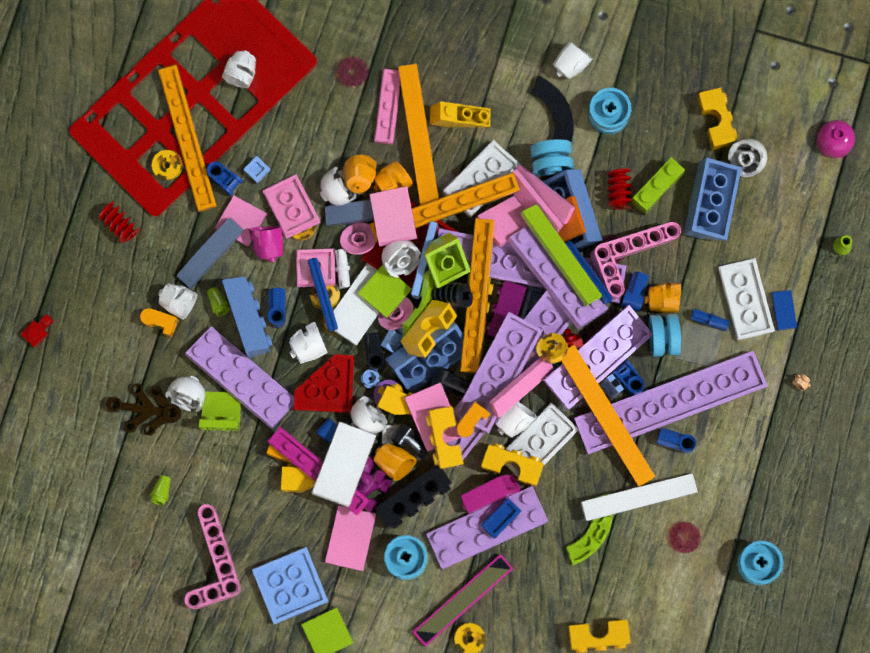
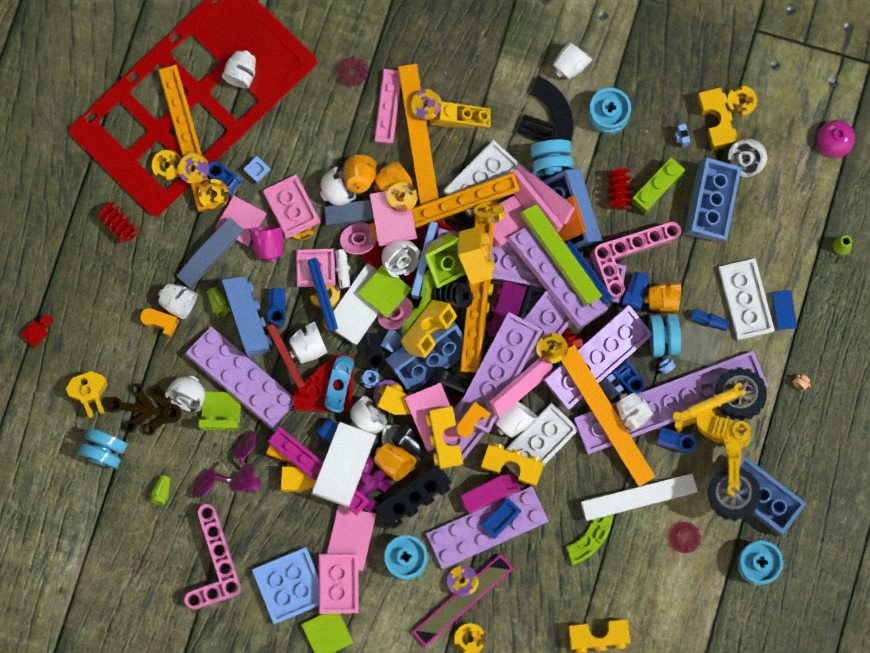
none -> yellow hinge [66,371,108,418]
none -> medium azure wheel [78,428,128,469]
none -> yellow piece [178,153,209,184]
none -> magenta plant [193,430,261,498]
none -> clear yellow piece [198,179,229,209]
none -> red tile [267,324,308,396]
none -> bright pink tile [319,554,359,614]
none -> dark azure piece [325,356,354,412]
none -> yellow piece [386,182,418,212]
none -> yellow piece [411,89,442,120]
none -> piece [447,565,479,597]
none -> yellow brick [458,226,495,284]
none -> piece [474,201,505,224]
none -> black tile [518,114,560,141]
none -> white helmet [616,393,654,433]
none -> light blue plate [658,357,676,375]
none -> piece [673,367,767,521]
none -> light blue plate [675,124,690,148]
none -> medium blue slope [721,456,807,536]
none -> yellow piece [727,86,757,117]

